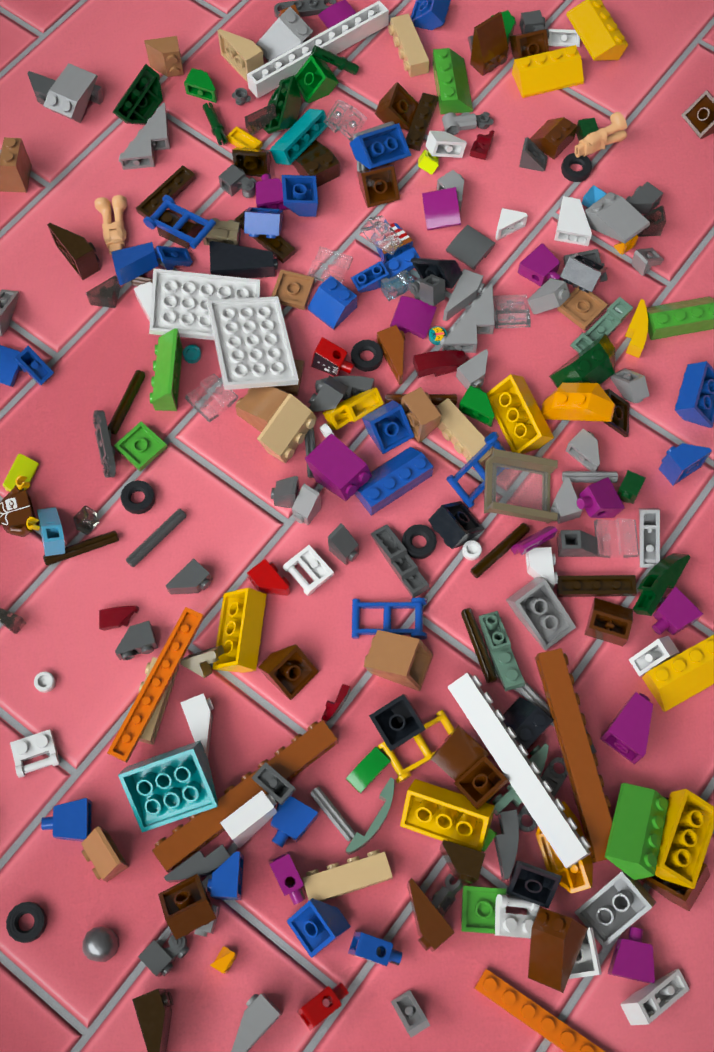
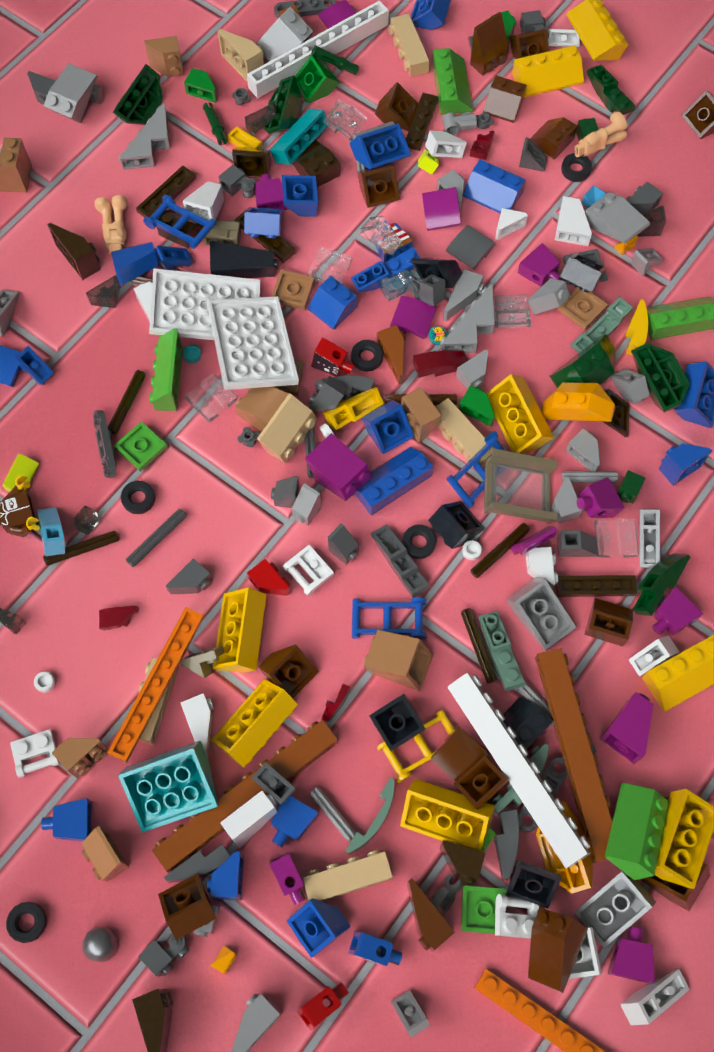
dark grey slope [115,621,158,660] -> none
green slope [346,747,390,794] -> none
none -> medium nougat slope [51,738,109,778]
none -> white slope [183,181,224,221]
none -> yellow slope [211,679,298,767]
none -> dark grey plate [237,427,259,447]
none -> slope [463,159,526,214]
none -> slope [483,75,527,123]
none -> dark green slope [587,65,635,115]
none -> dark green wedge [631,343,690,413]

